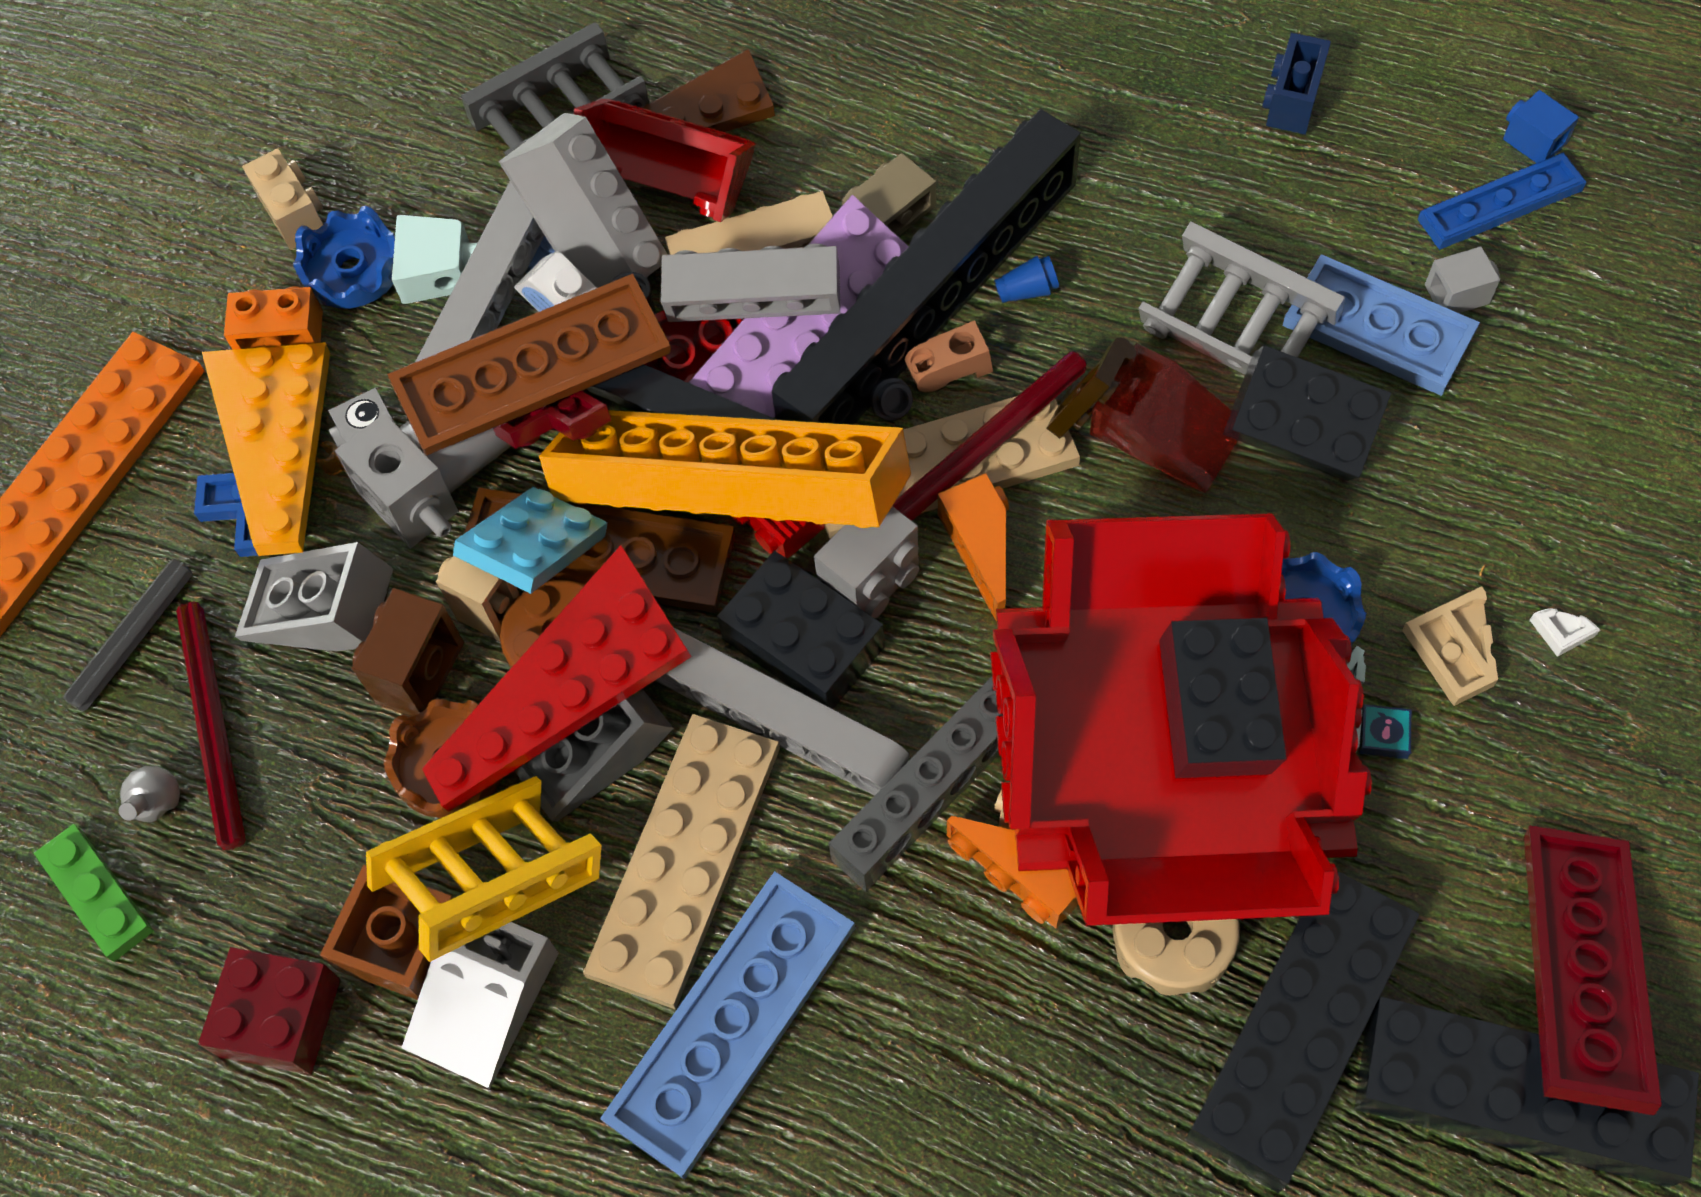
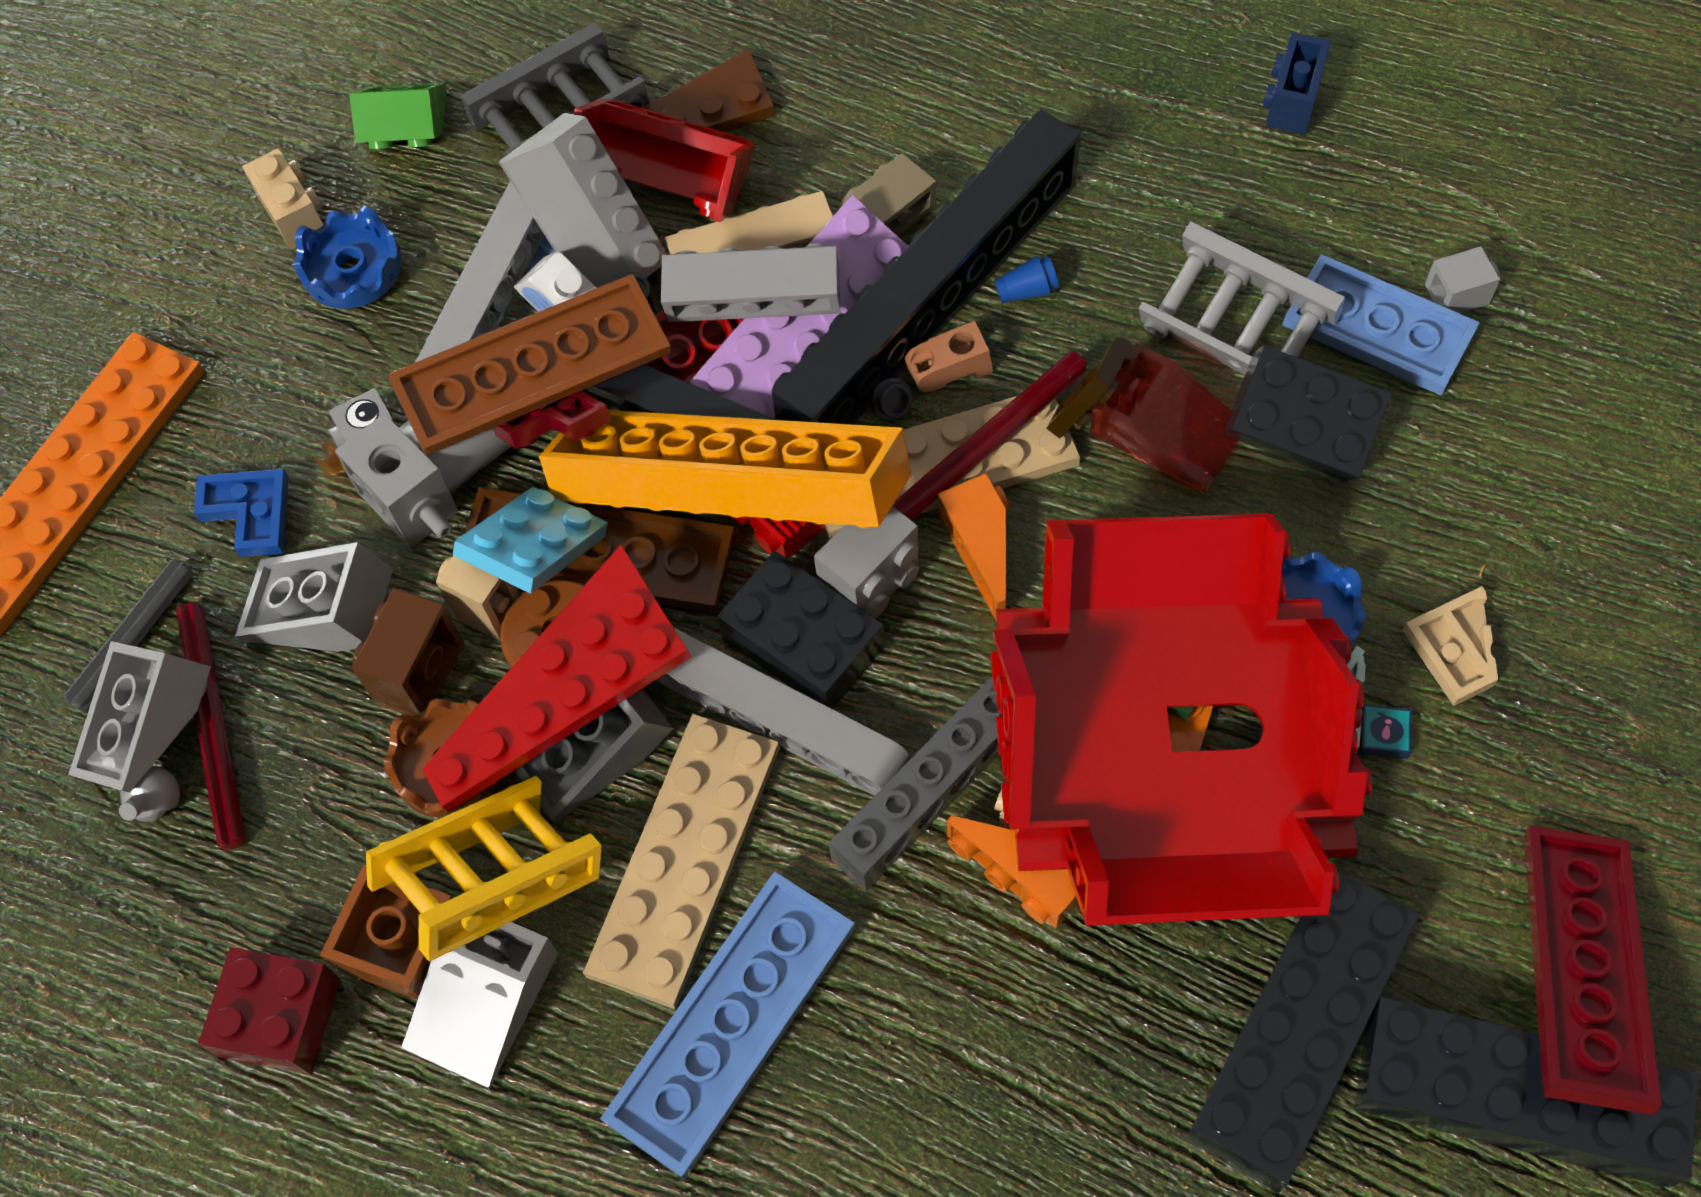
bright green plate [34,824,154,962] -> none
light orange wing [202,342,330,556] -> none
orange brick [224,286,323,350] -> none
light aqua torso [392,215,478,304] -> none
tan plate [1112,919,1240,996] -> none
black brick [1159,618,1287,778] -> none
blue tile [1417,152,1587,250] -> none
blue brick [1503,90,1579,163] -> none
white tile [1530,608,1600,657] -> none
none -> light grey slope [68,641,211,792]
none -> bright green slope [349,83,446,149]

